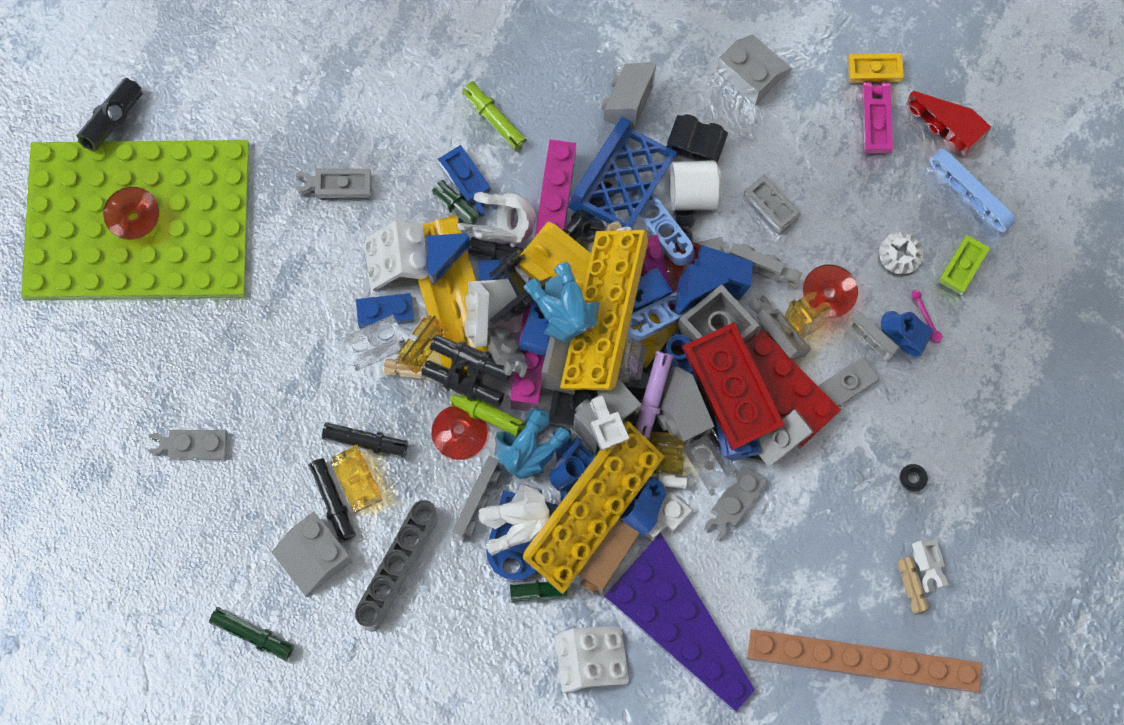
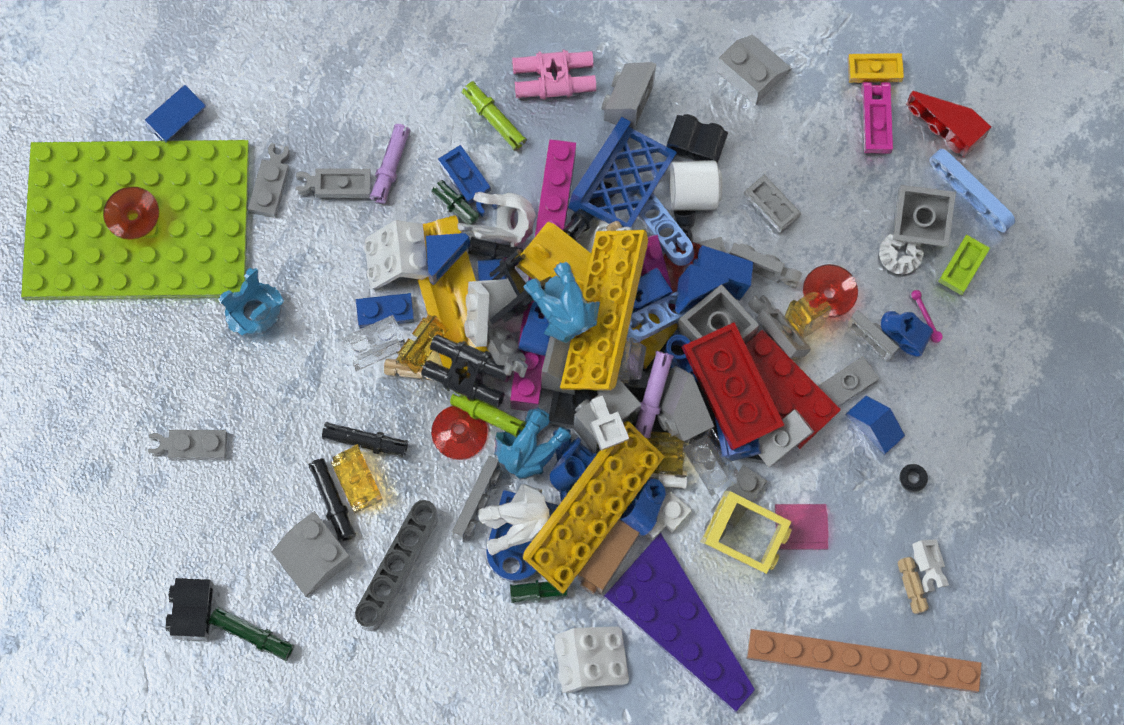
black piece [76,78,143,152] -> none
black hinge [581,219,605,242] -> none
none -> blue hinge [145,85,206,143]
none -> black brick [165,578,214,641]
none -> dark azure piece [219,268,284,335]
none -> light grey plate [248,143,290,218]
none -> lavender pin [369,124,411,204]
none -> bright pink pin [512,49,596,100]
none -> light yellow window [700,491,792,574]
none -> clear pink piece [775,504,828,550]
none -> blue slope [845,395,905,455]
none -> light grey slope [893,185,956,247]

